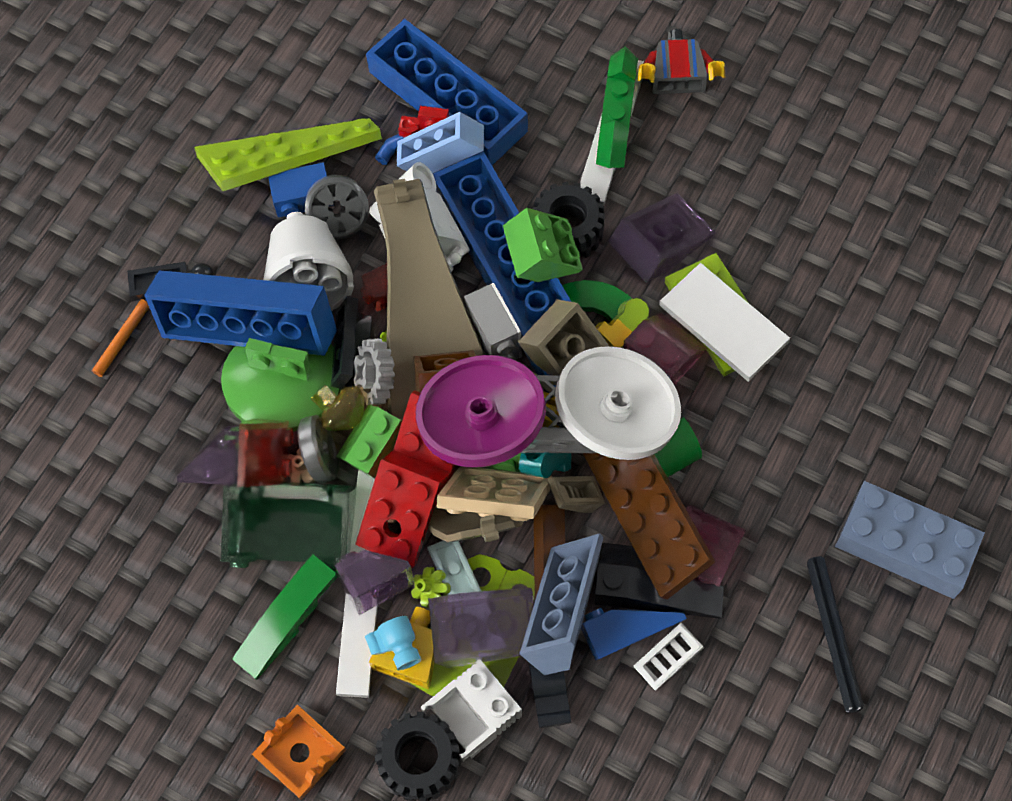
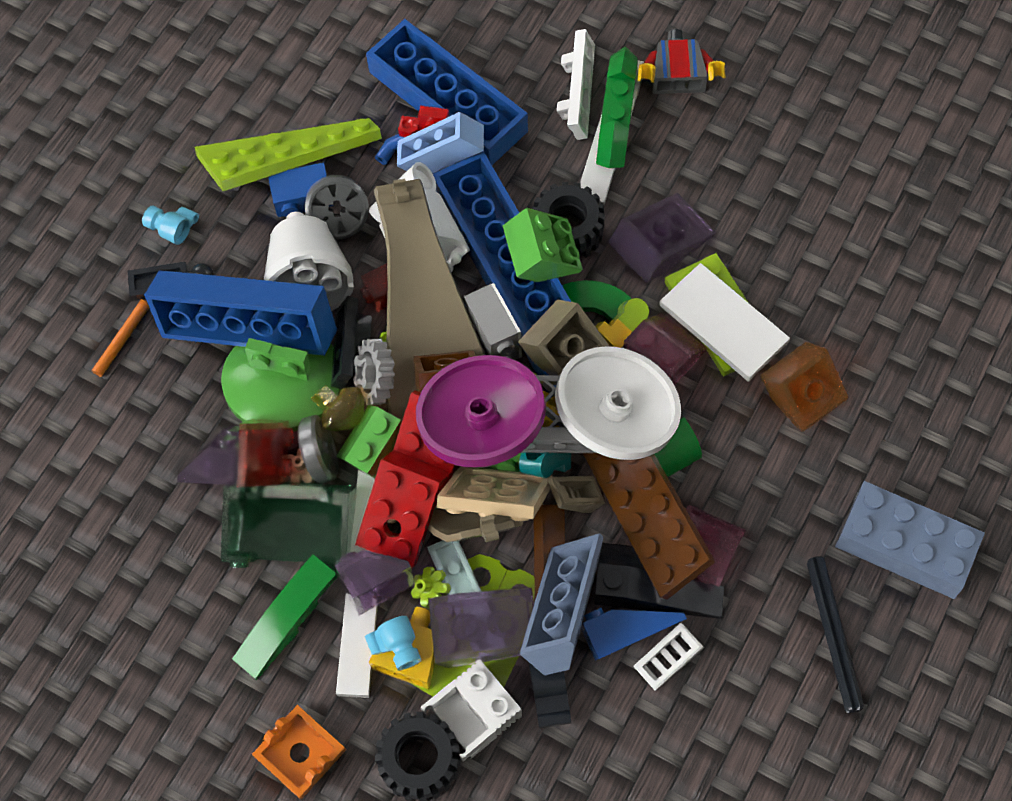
none -> medium azure piece [142,205,199,245]
none -> white hinge [557,29,595,140]
none -> clear orange slope [760,342,849,432]

